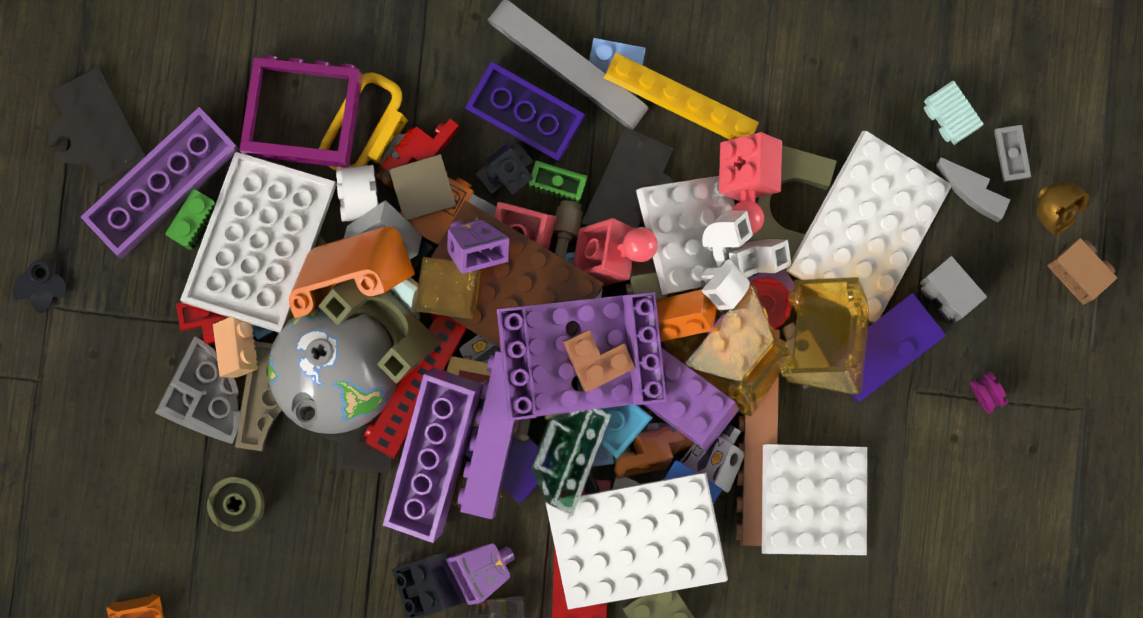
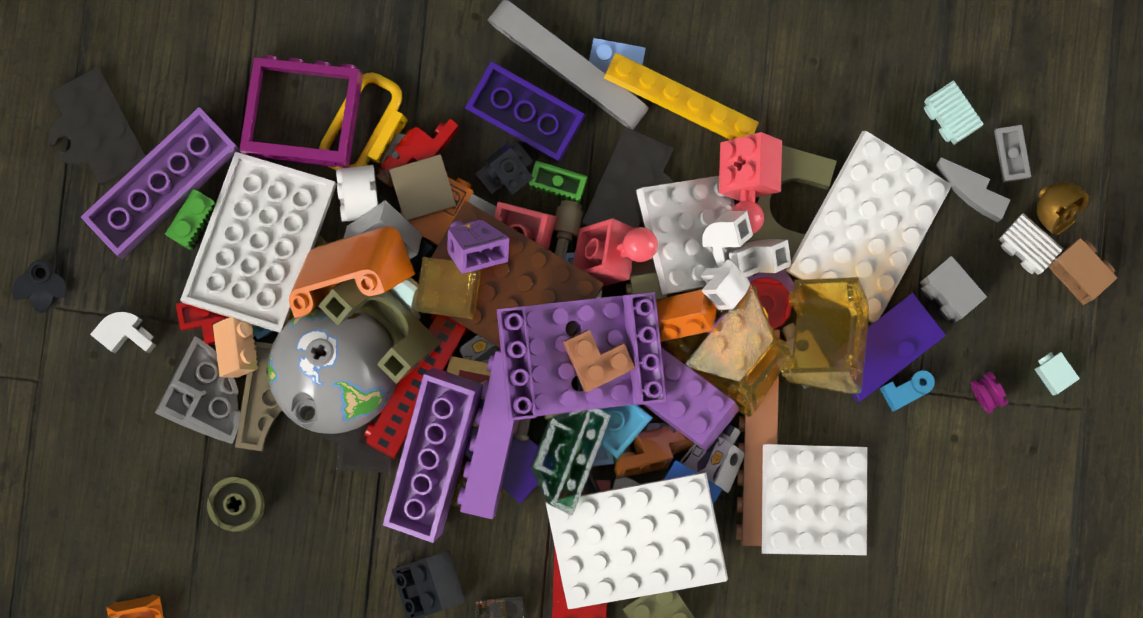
medium lavender torso [446,543,515,605] -> none
none -> white brick [90,312,156,353]
none -> dark azure leg [880,371,935,412]
none -> white brick [999,213,1063,275]
none -> light aqua brick [1034,352,1080,395]

